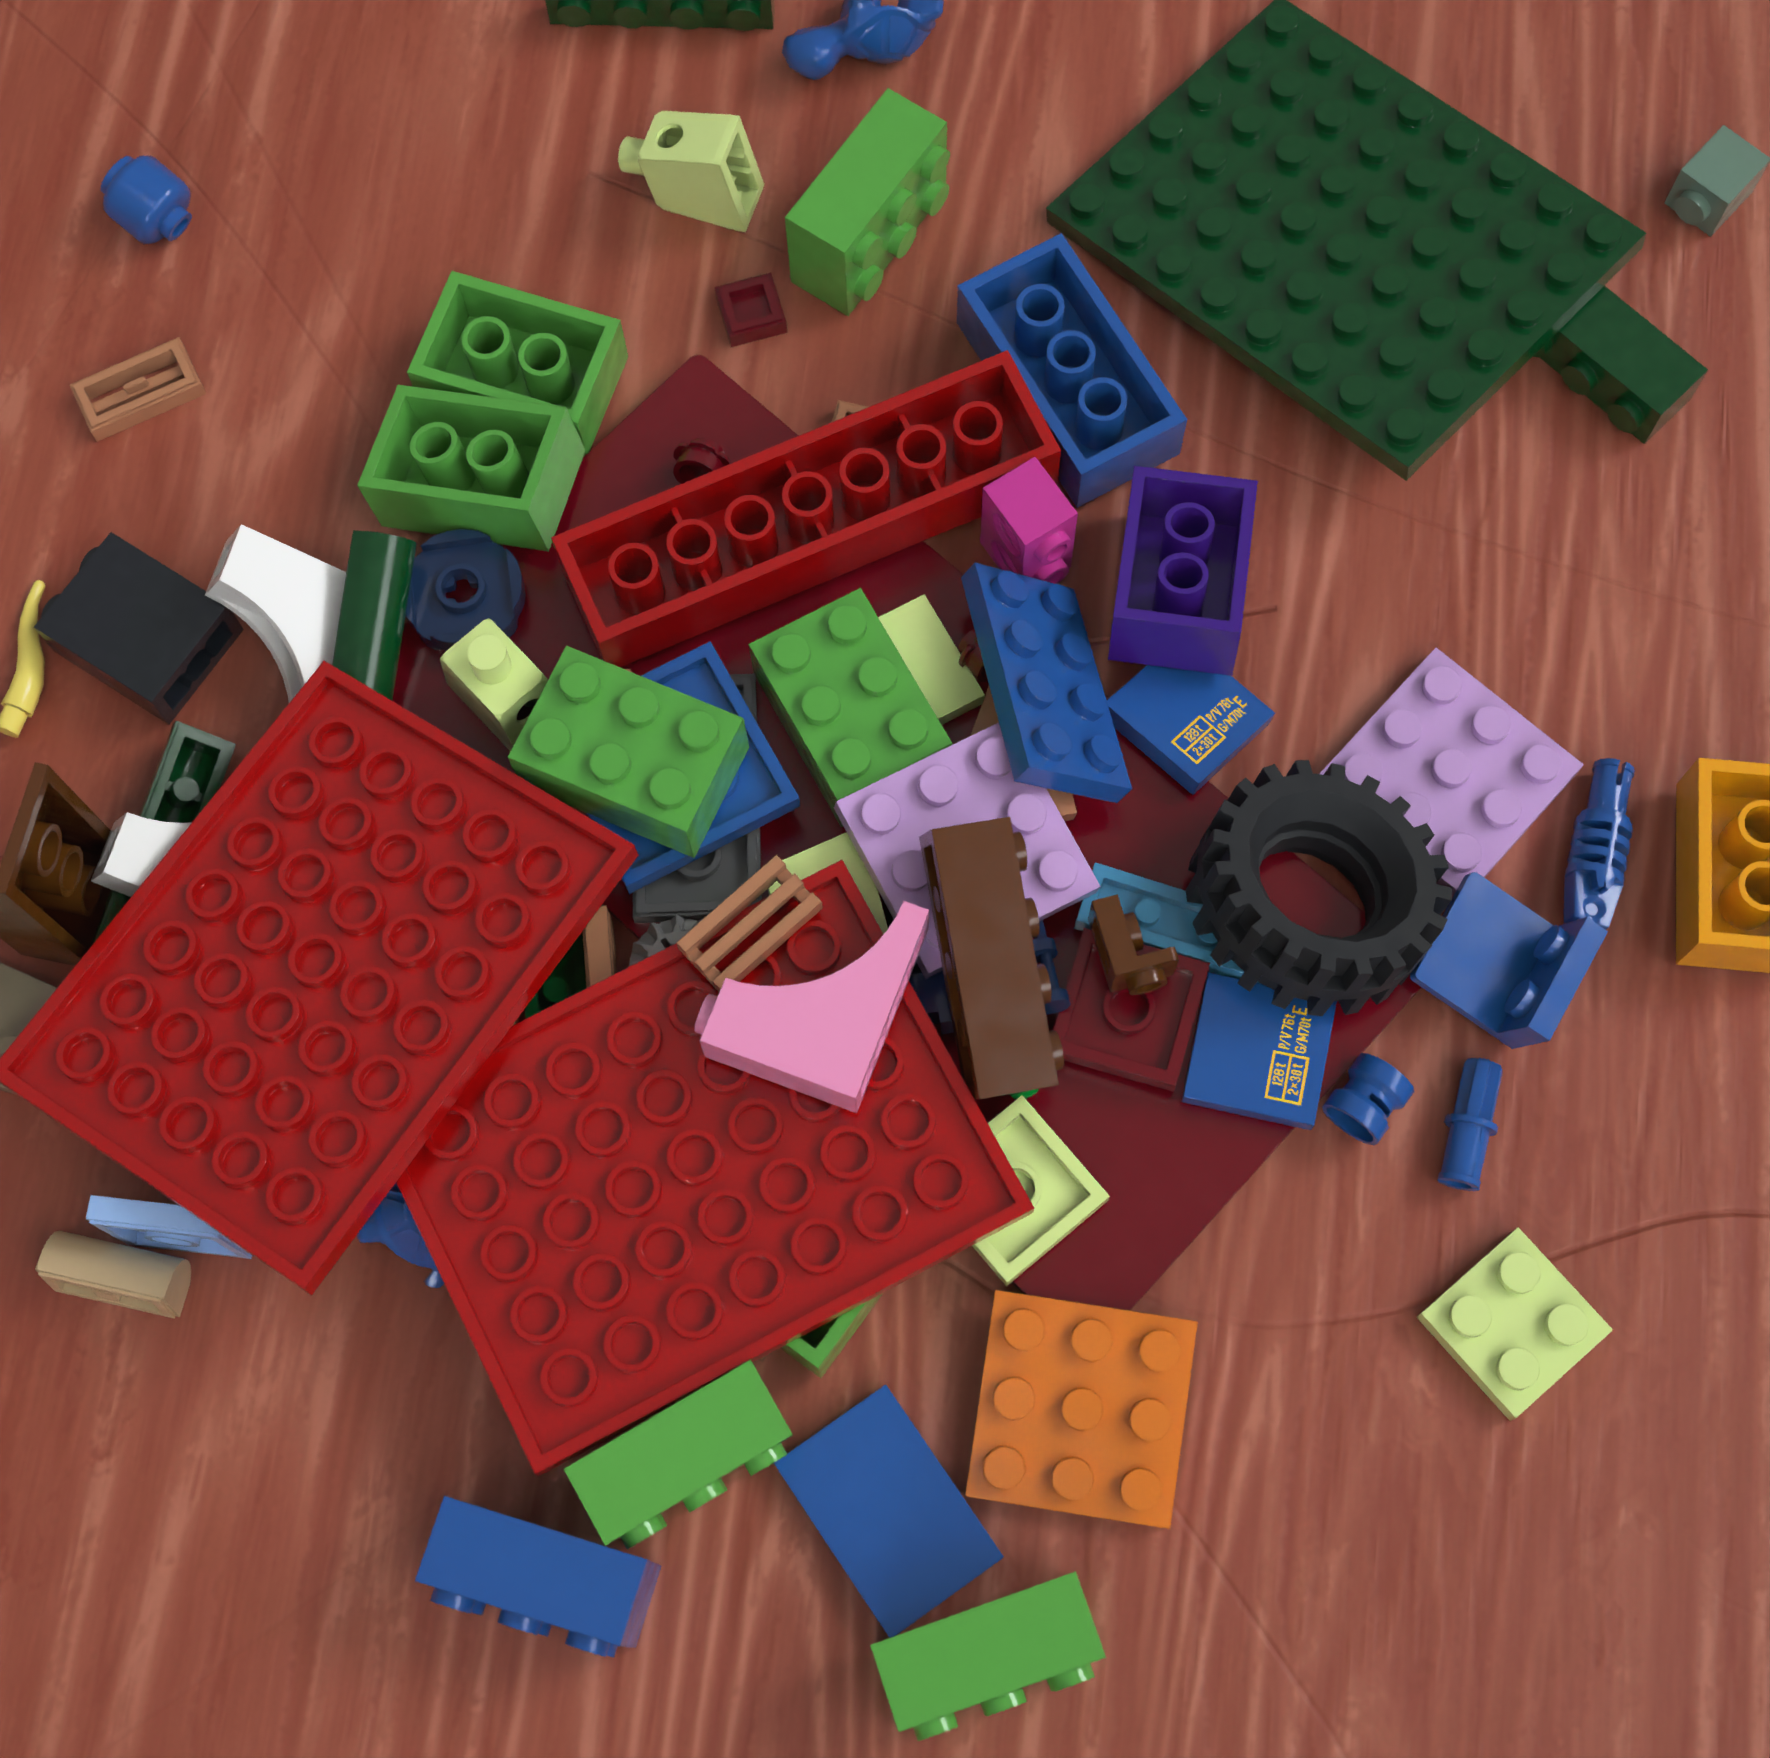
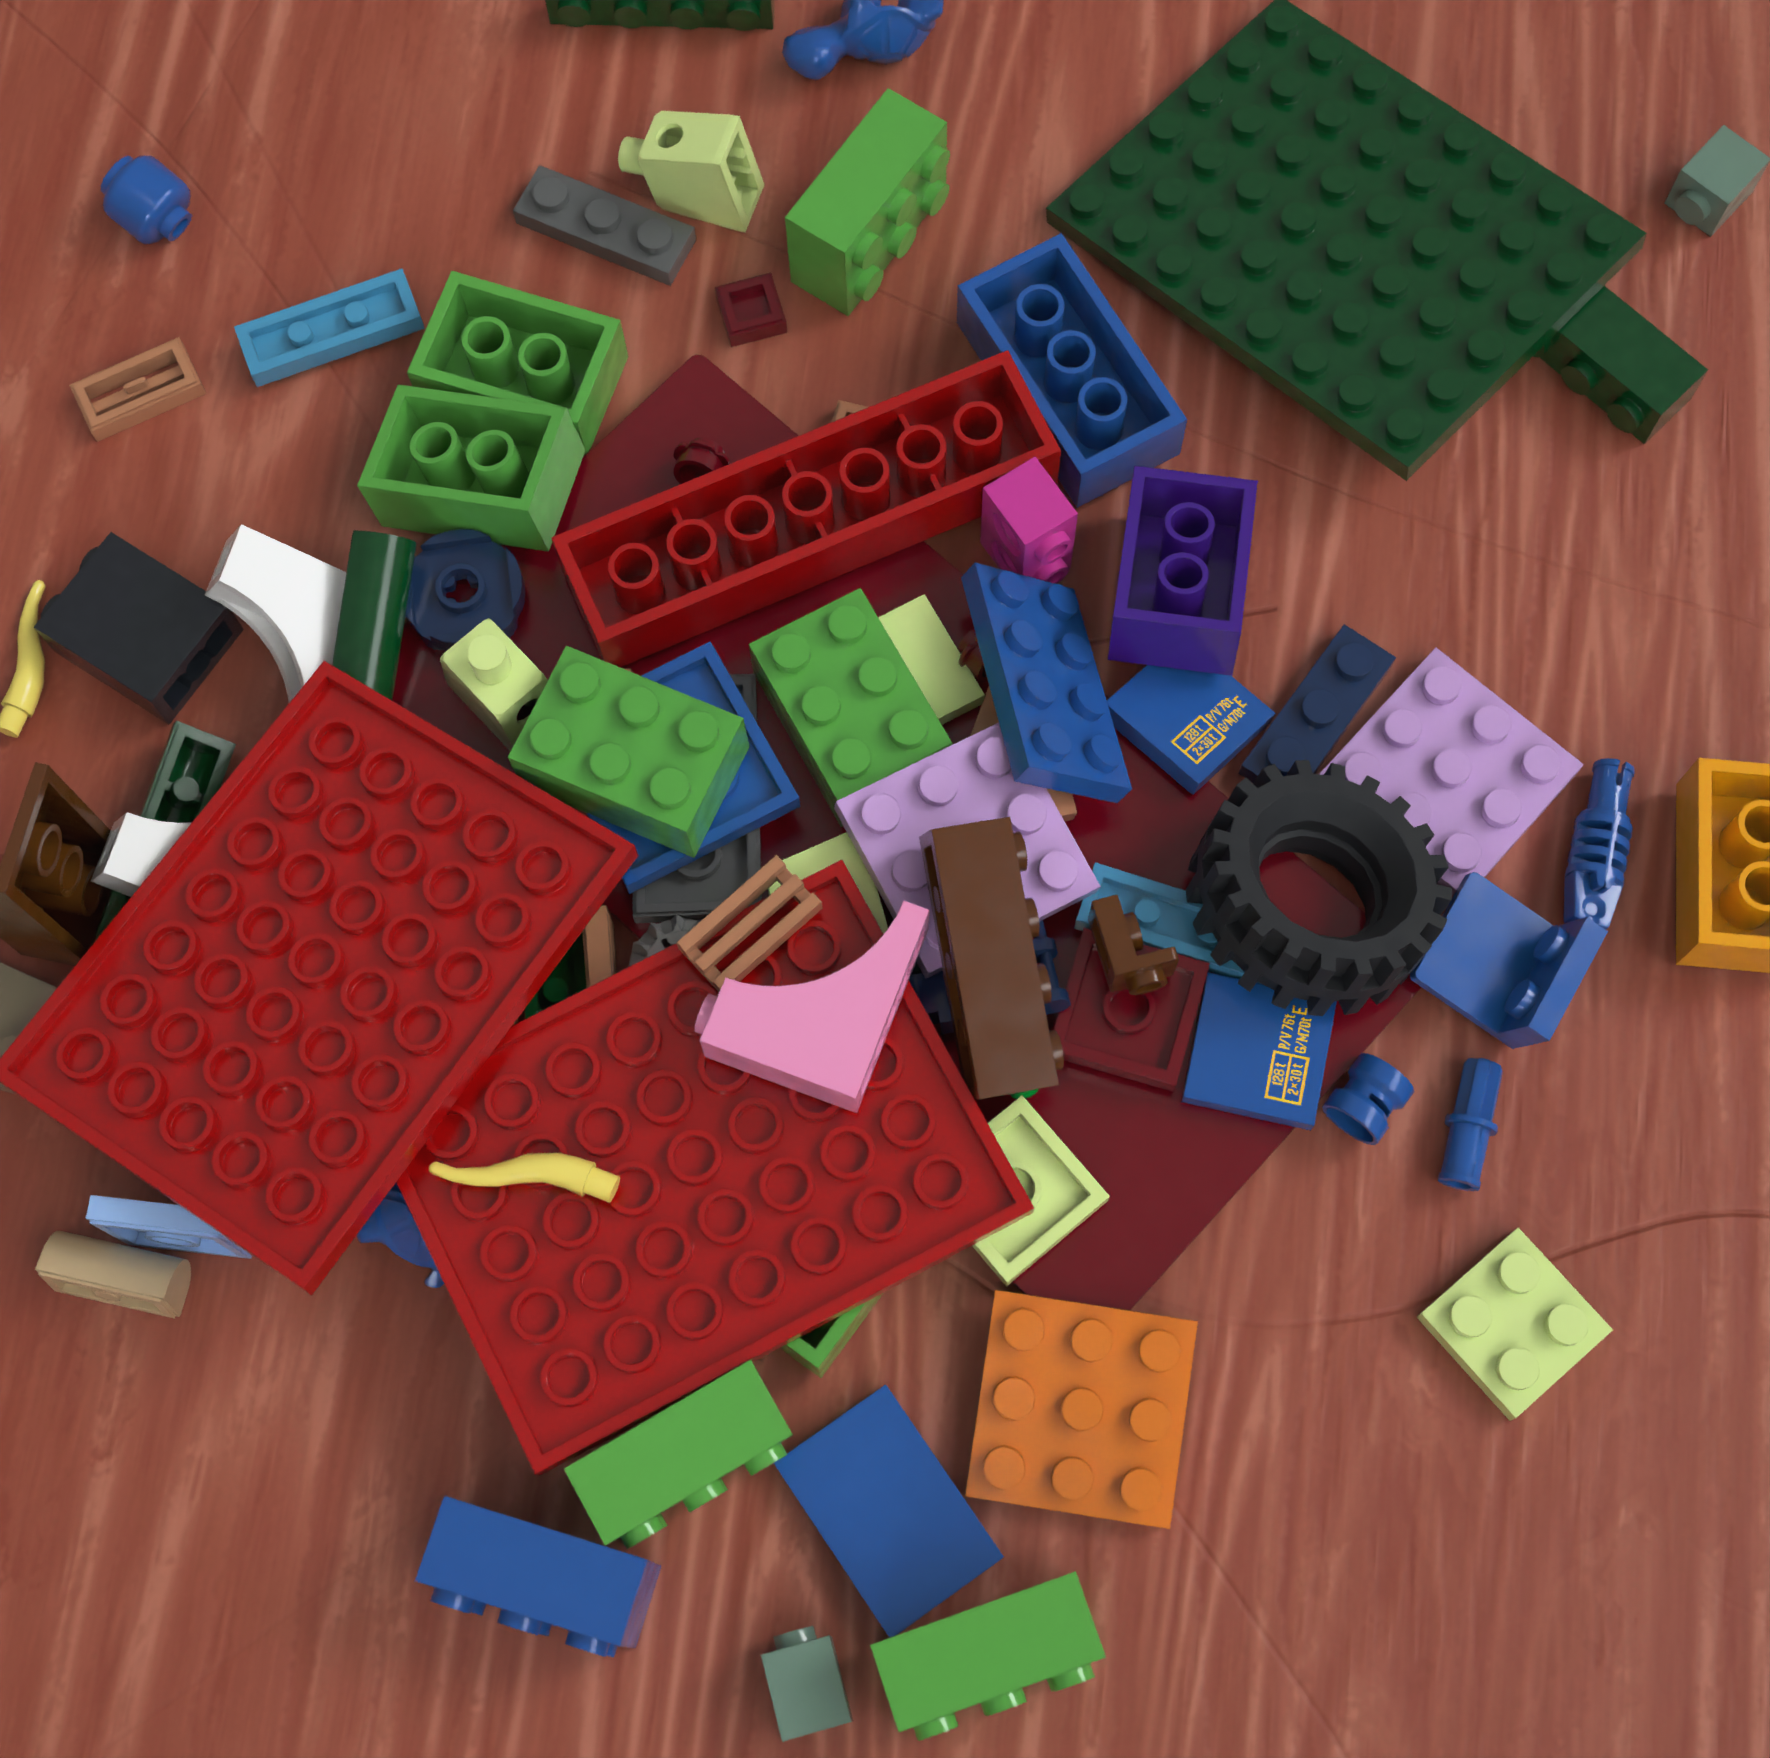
none -> dark azure plate [234,269,425,387]
none -> light yellow animal [428,1153,620,1203]
none -> dark grey plate [513,165,696,286]
none -> sand green brick [761,1626,853,1742]
none -> dark blue plate [1238,624,1396,783]

